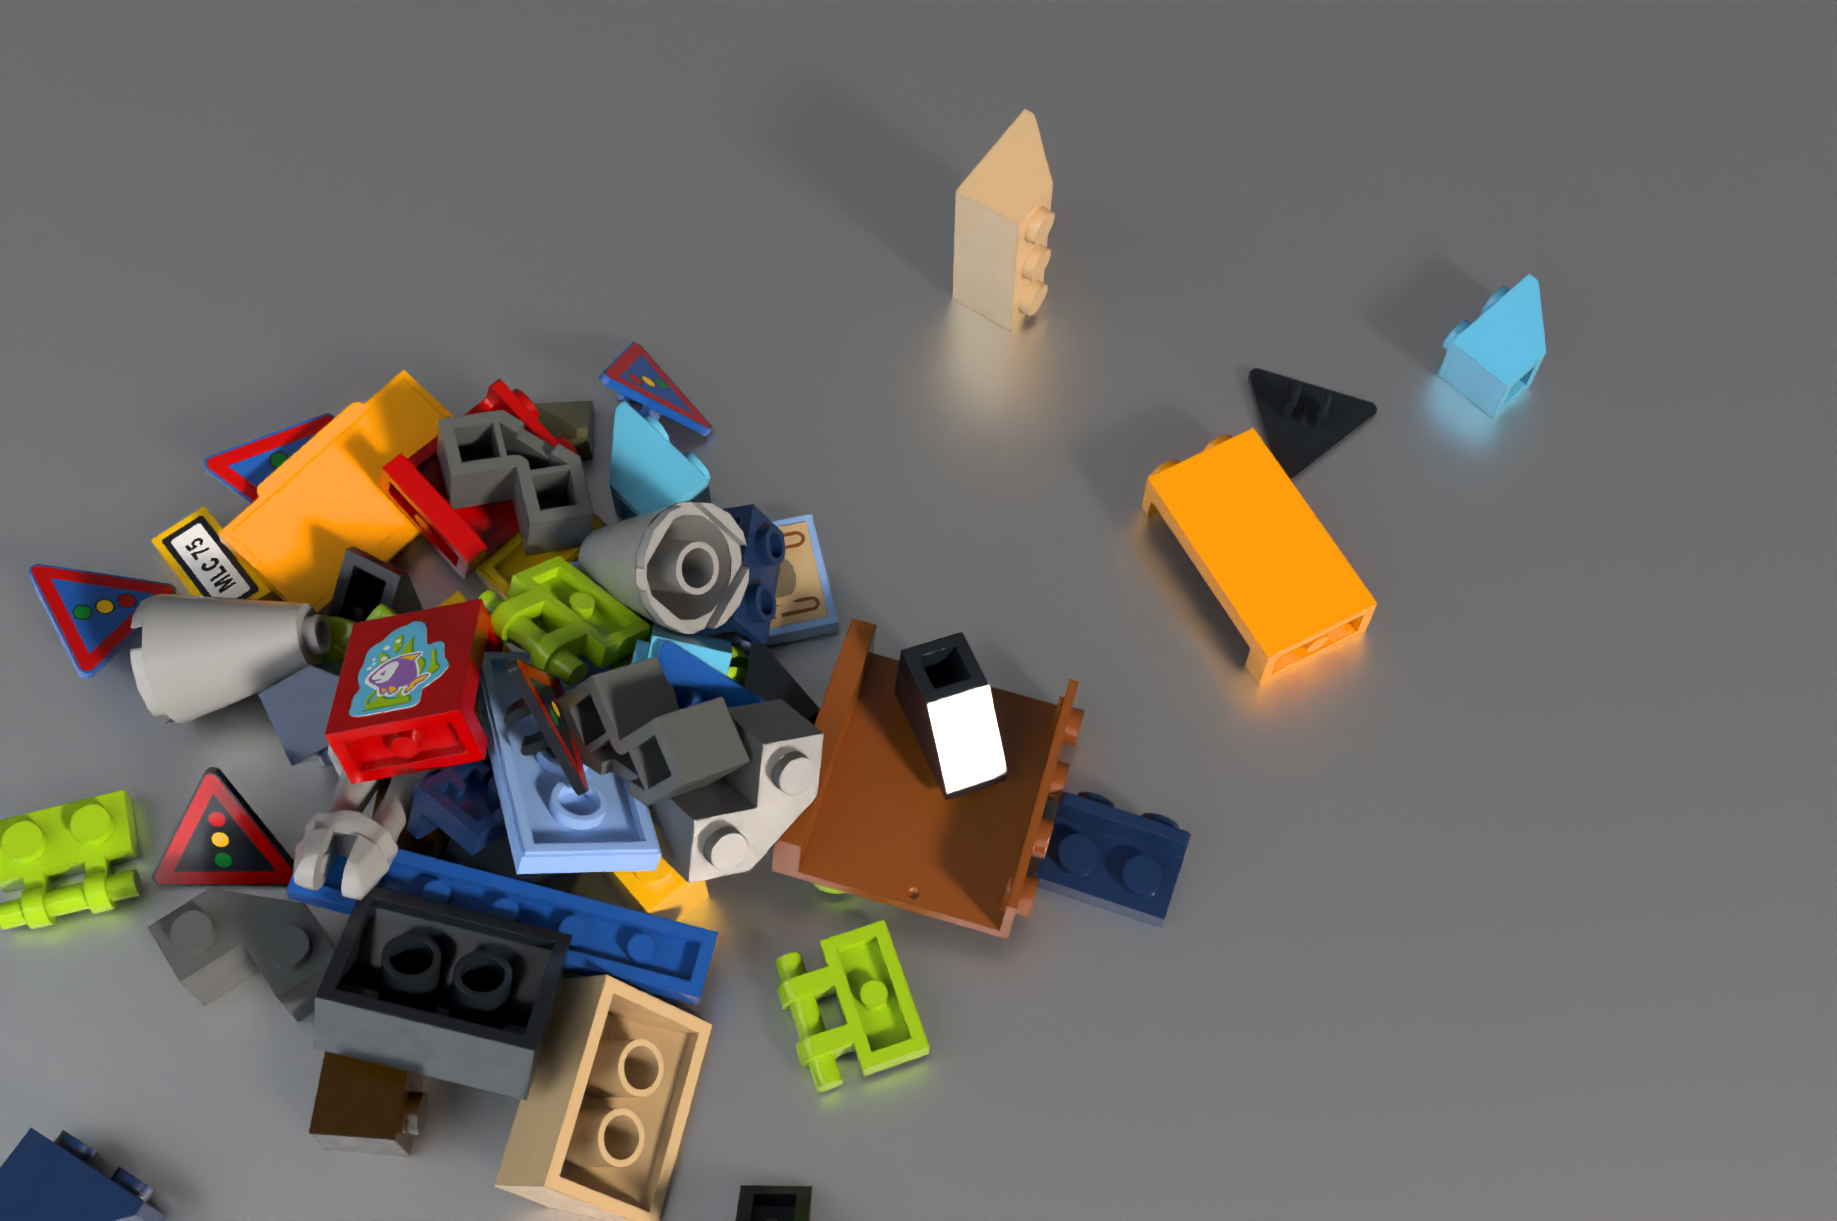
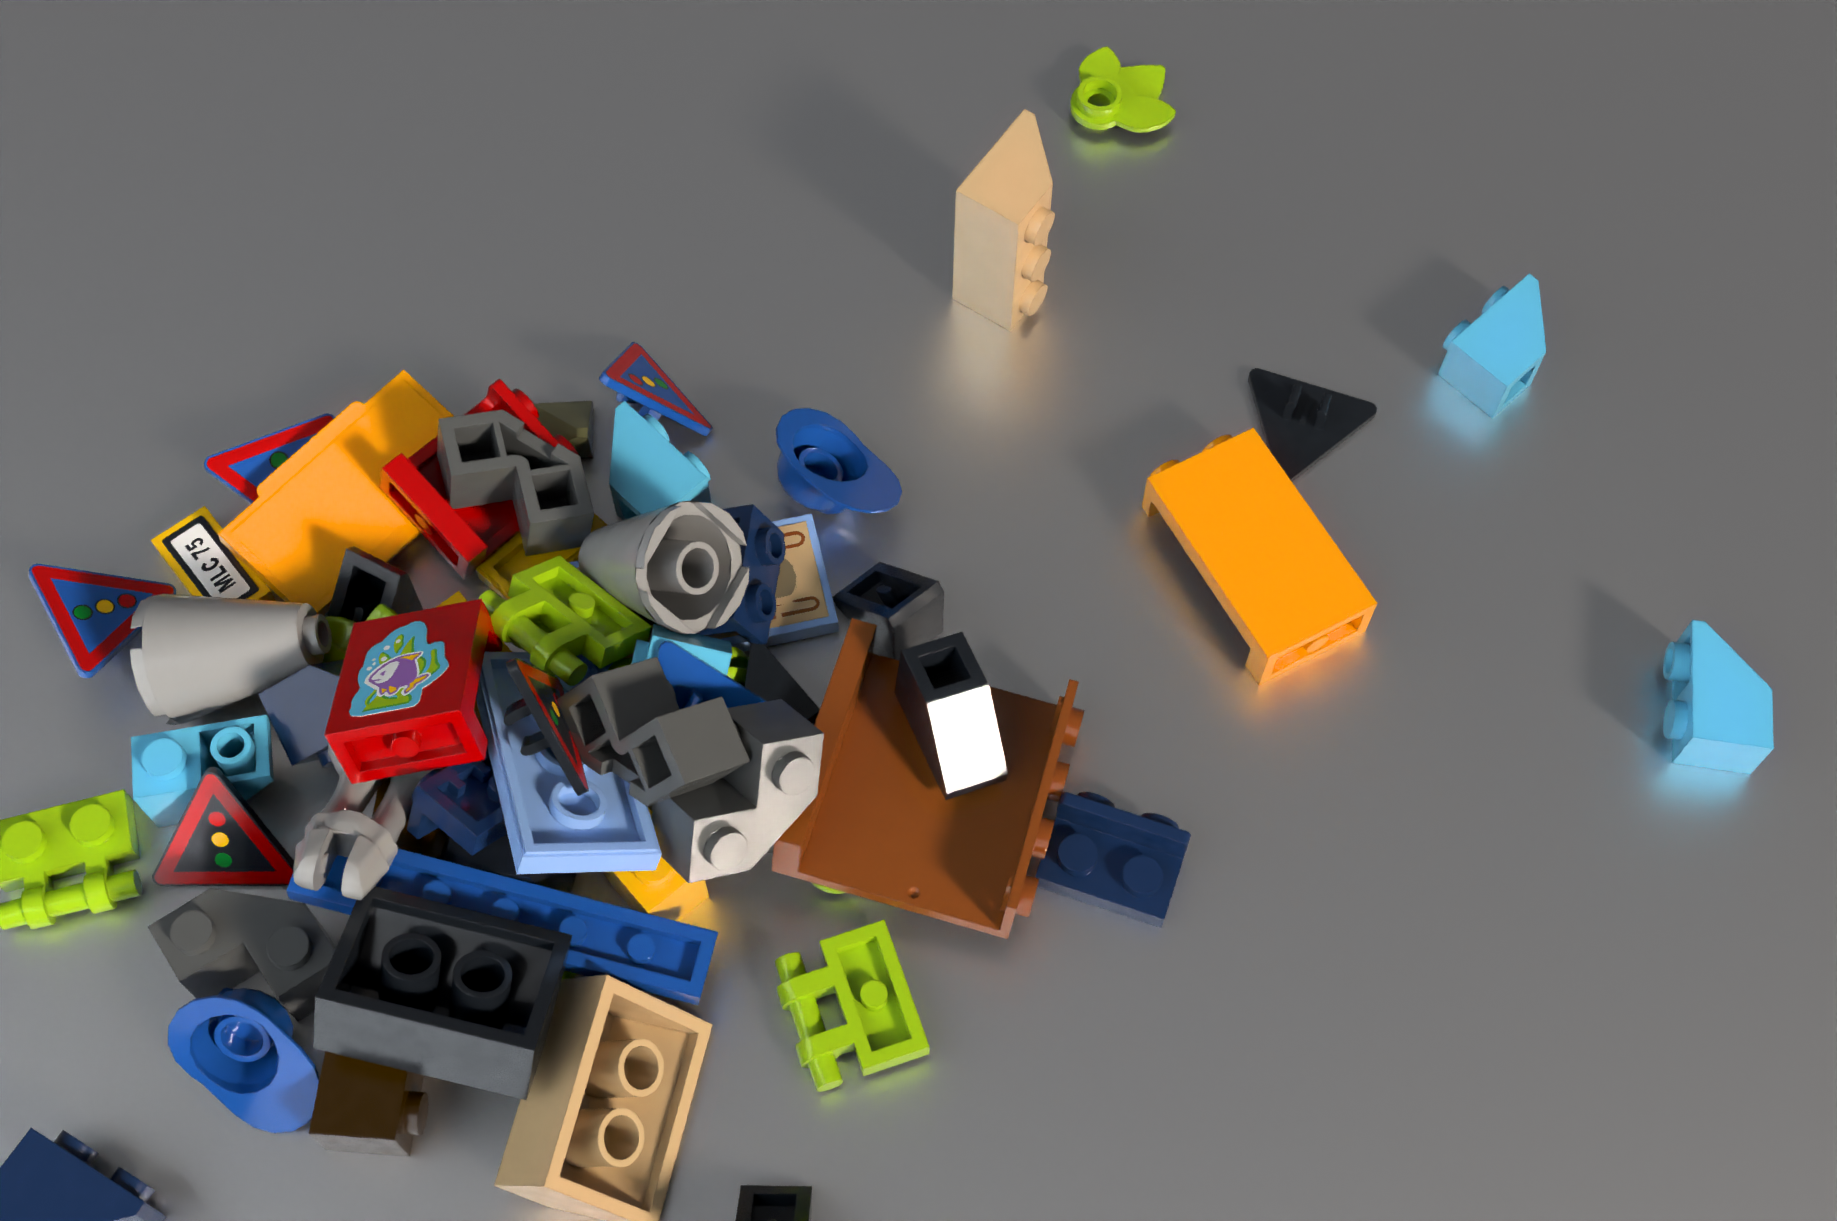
none -> medium azure slope [131,714,274,828]
none -> blue piece [168,987,320,1133]
none -> blue piece [775,408,902,515]
none -> black slope [832,562,944,660]
none -> lime plate [1070,46,1176,133]
none -> medium azure slope [1663,620,1774,774]

